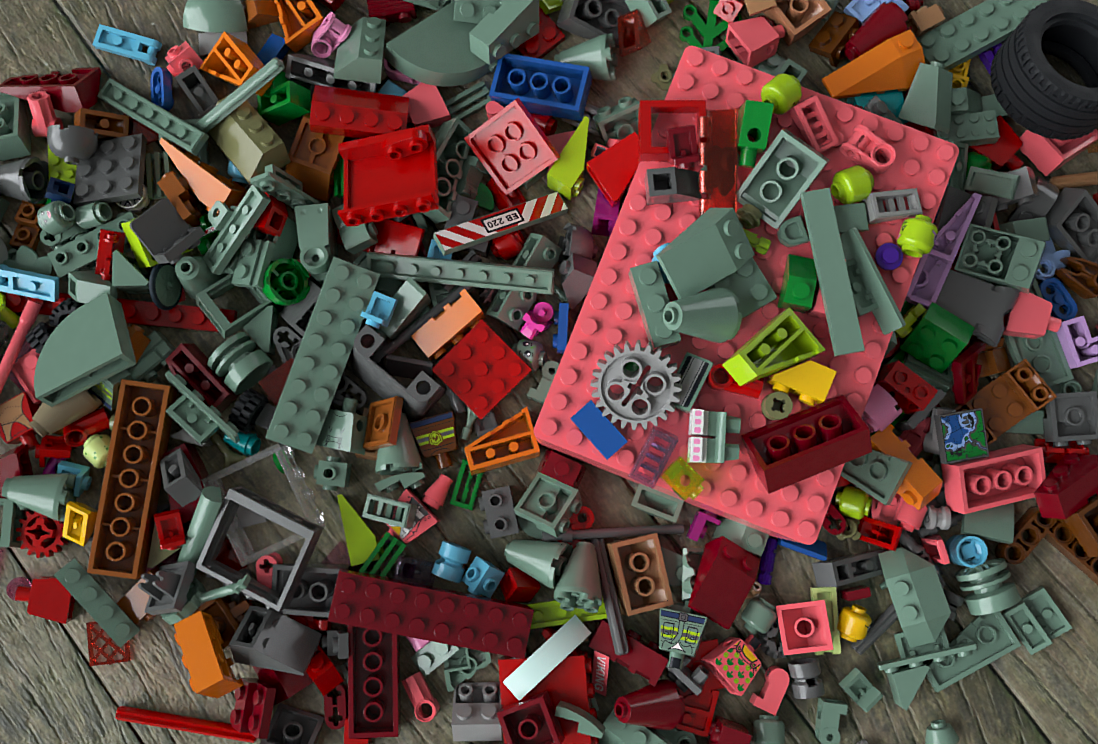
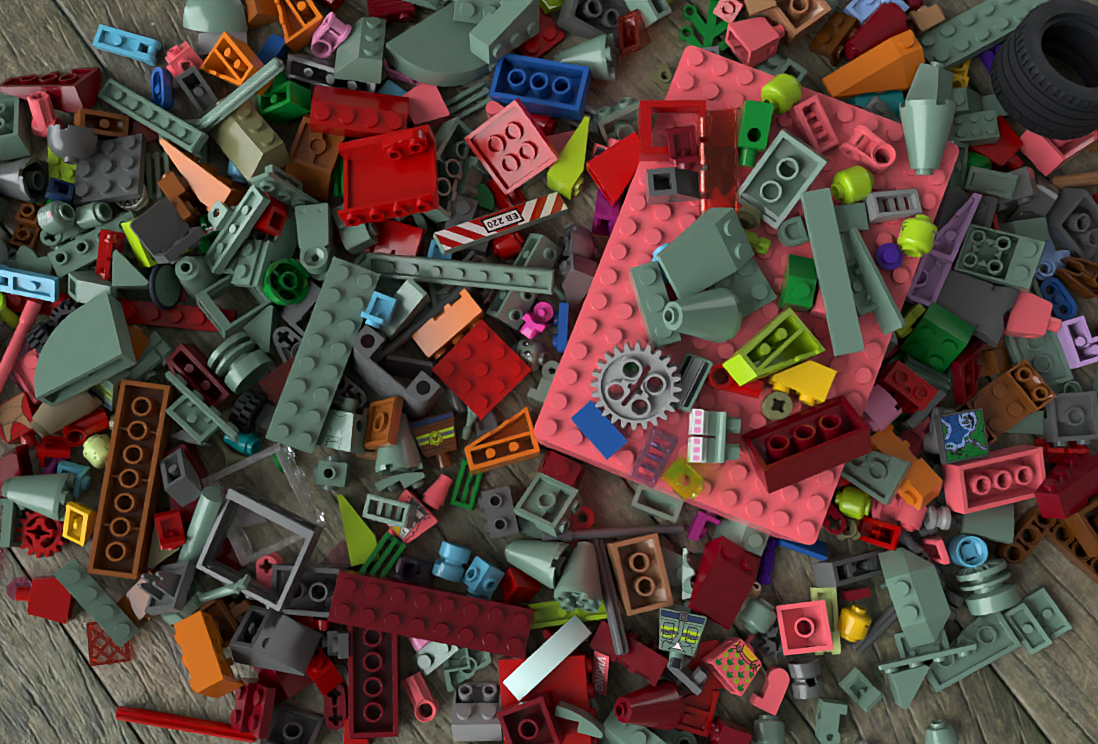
none -> sand green cone [899,99,957,175]

